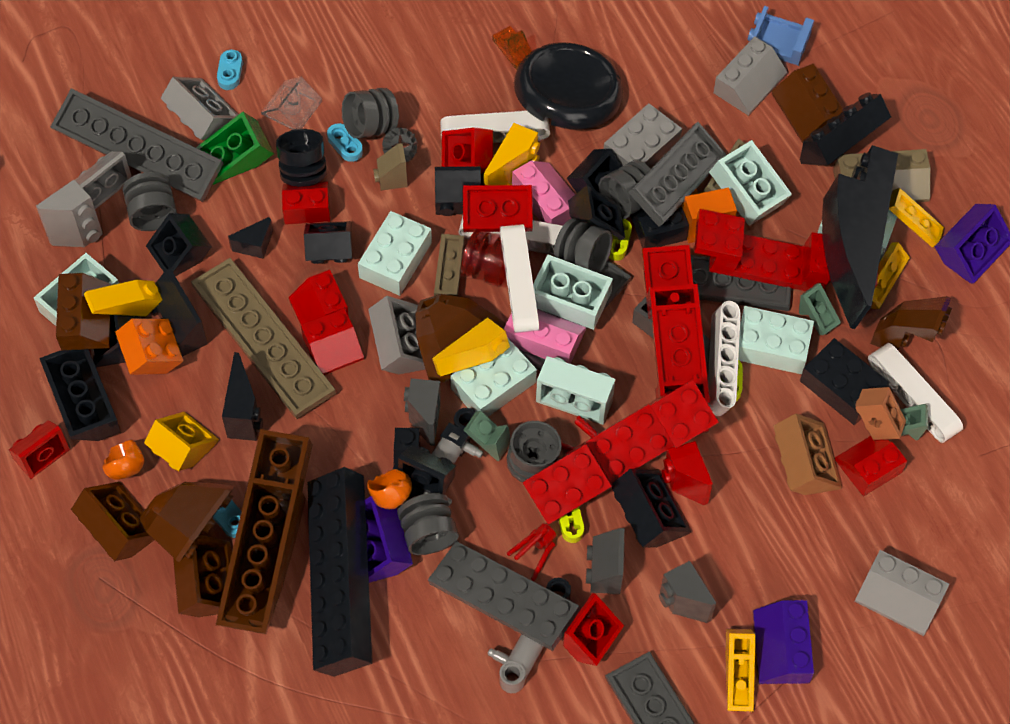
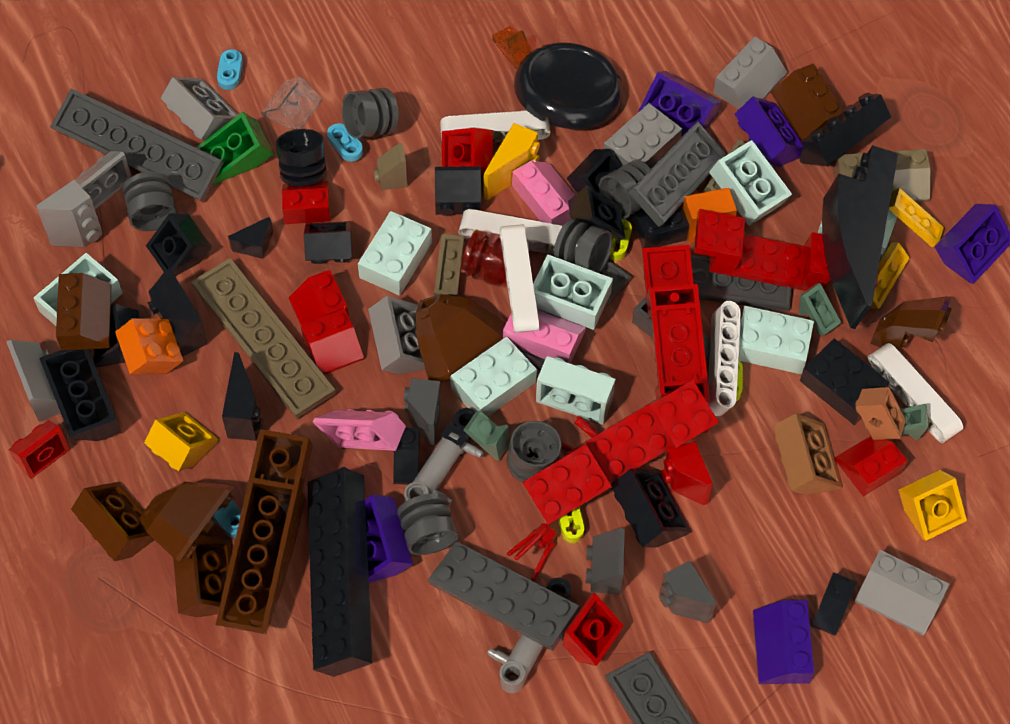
yellow slope [84,280,163,316] -> none
orange hair [102,439,144,480] -> none
orange hair [367,469,412,510] -> none
dark grey gear [382,128,418,162] -> none
black slope [398,445,456,495] -> none
yellow slope [432,317,510,377] -> none
red plate [463,185,533,232] -> none
yellow slope [725,629,755,711] -> none
medium blue panel [747,6,814,65] -> none
none -> light grey slope [6,340,61,422]
none -> bright pink slope [313,409,406,451]
none -> dark purple slope [639,71,722,136]
none -> dark purple slope [735,96,803,167]
none -> black slope [812,572,857,636]
none -> yellow slope [898,470,967,541]

